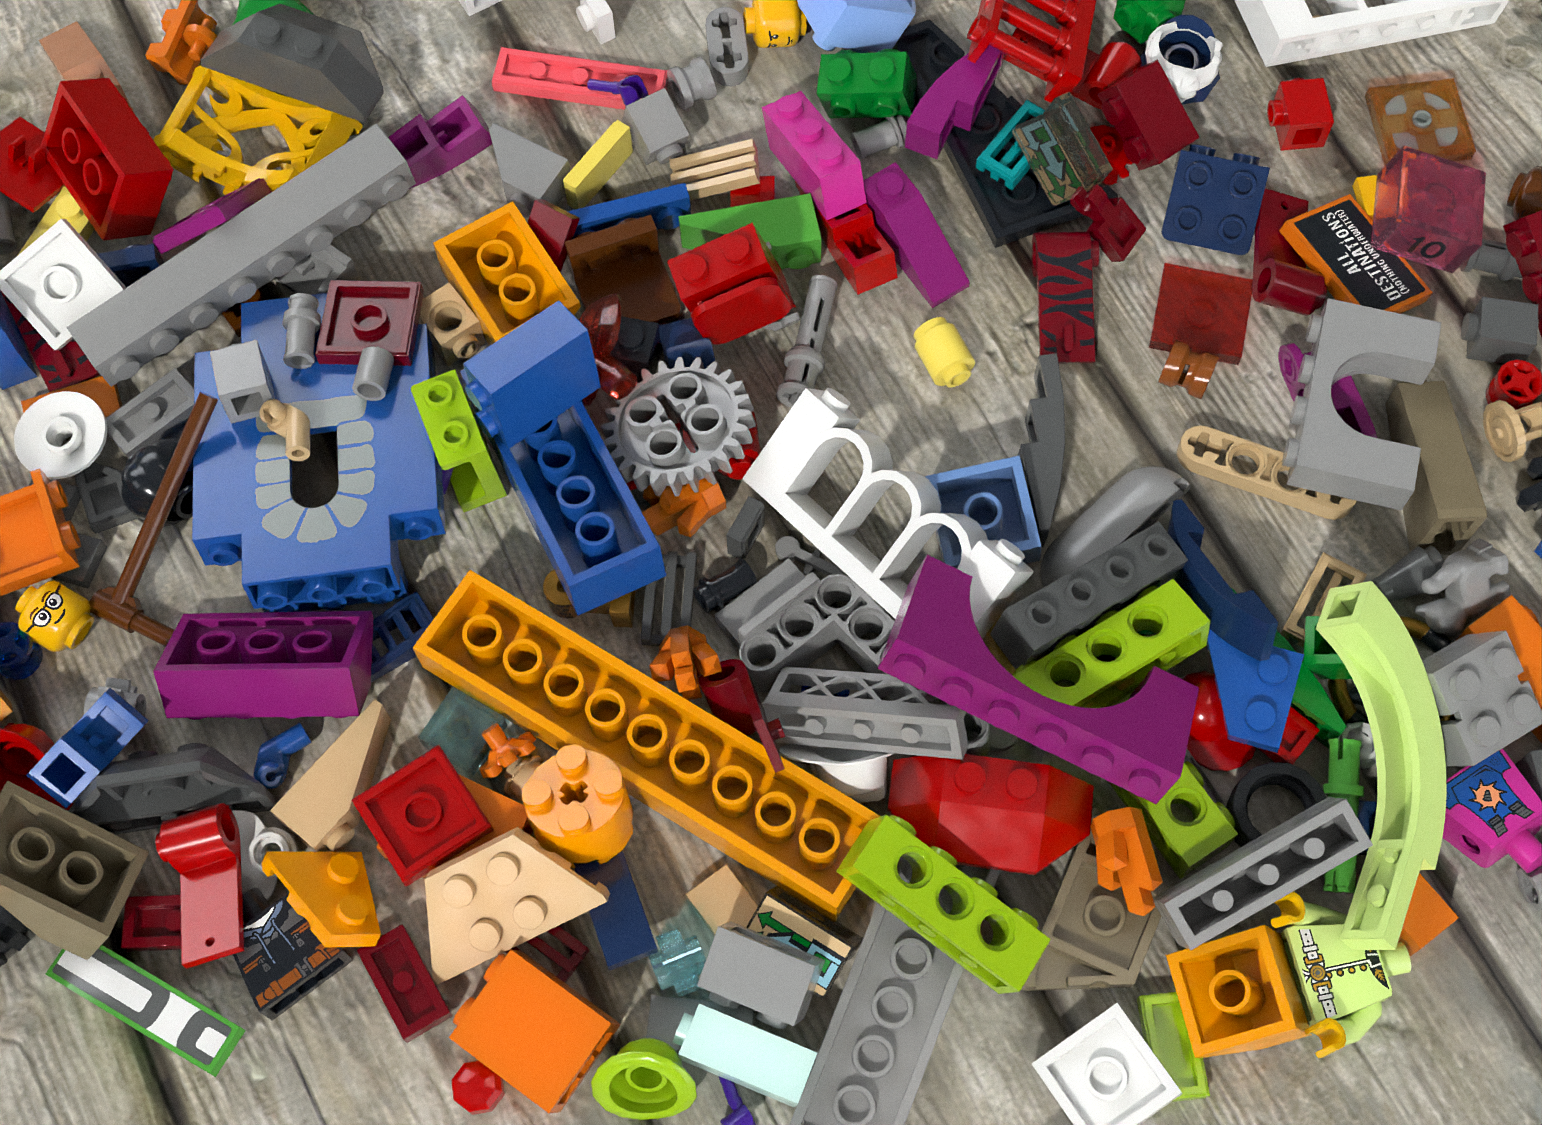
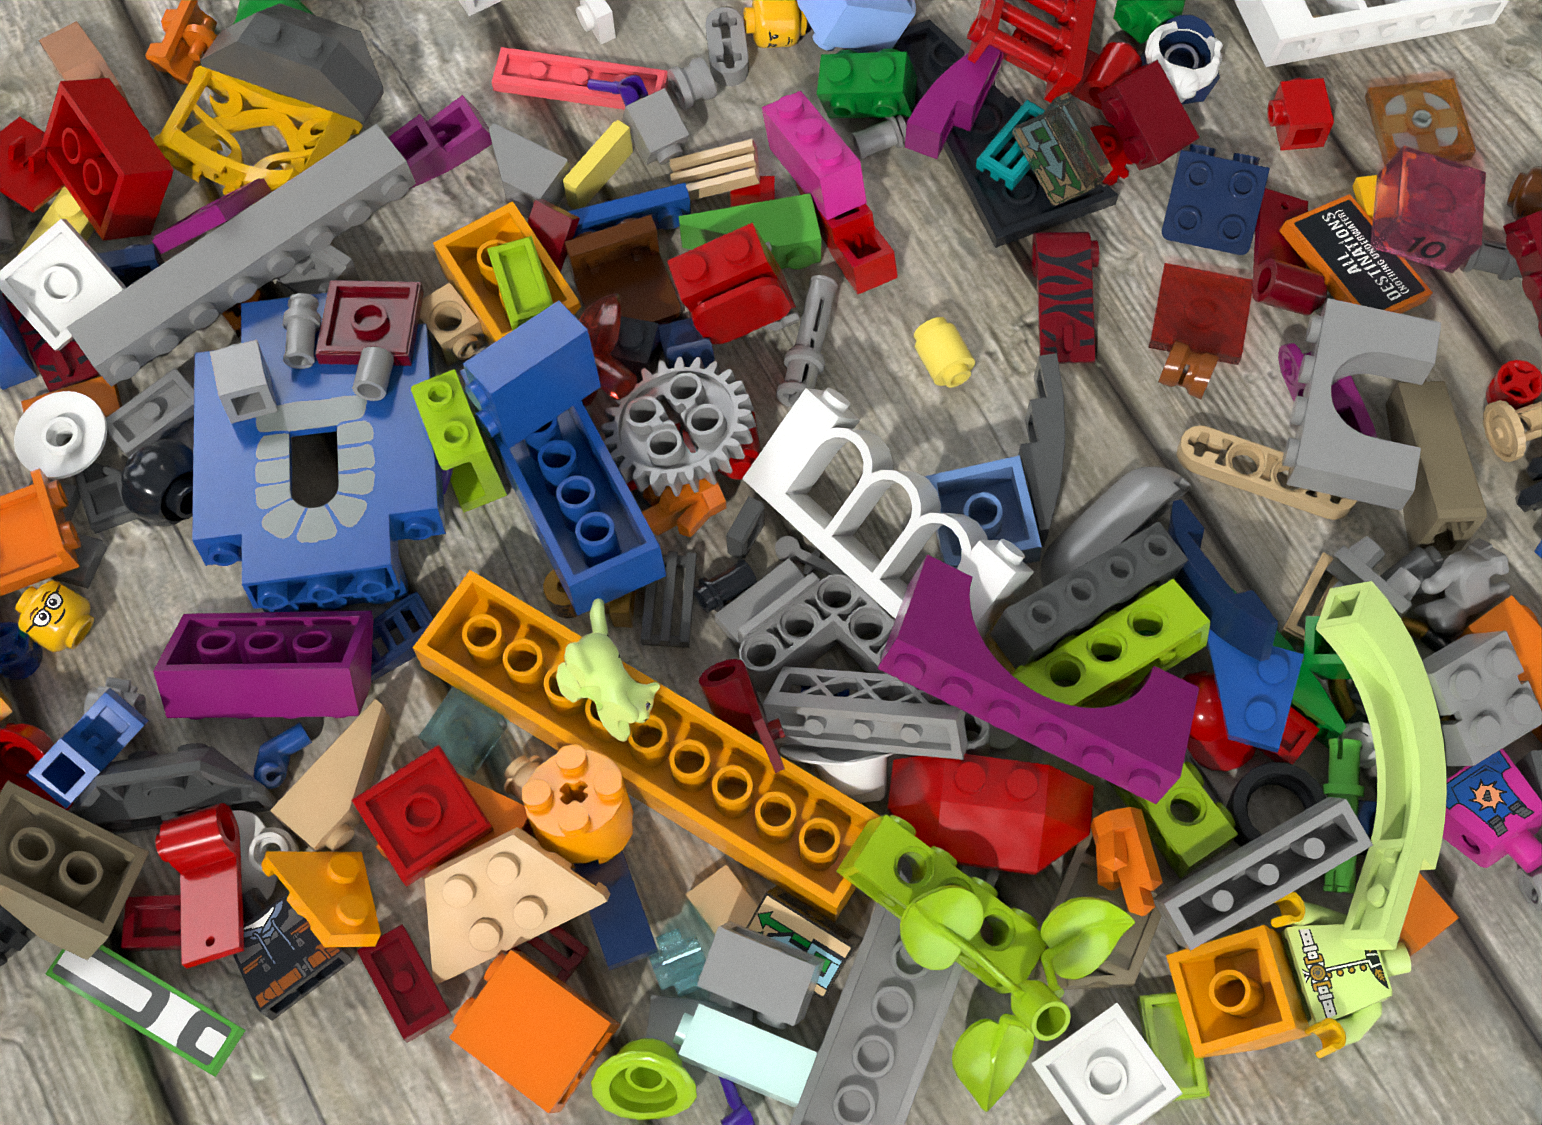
reddish brown bar [89,392,218,647] -> none
tan arm [259,399,310,461] -> none
red tile [451,1061,505,1115] -> none
orange plant [479,723,536,778] -> none
orange rock [649,625,722,701] -> none
magenta slope [863,162,970,308] -> none
dark red plate [1069,184,1147,262] -> none
dark grey brick [1461,297,1538,364] -> none
none -> lime tile [487,236,553,331]
none -> yellowish green animal [556,598,660,742]
none -> lime plant [900,885,1135,1112]
none -> light grey hips [1327,536,1421,619]

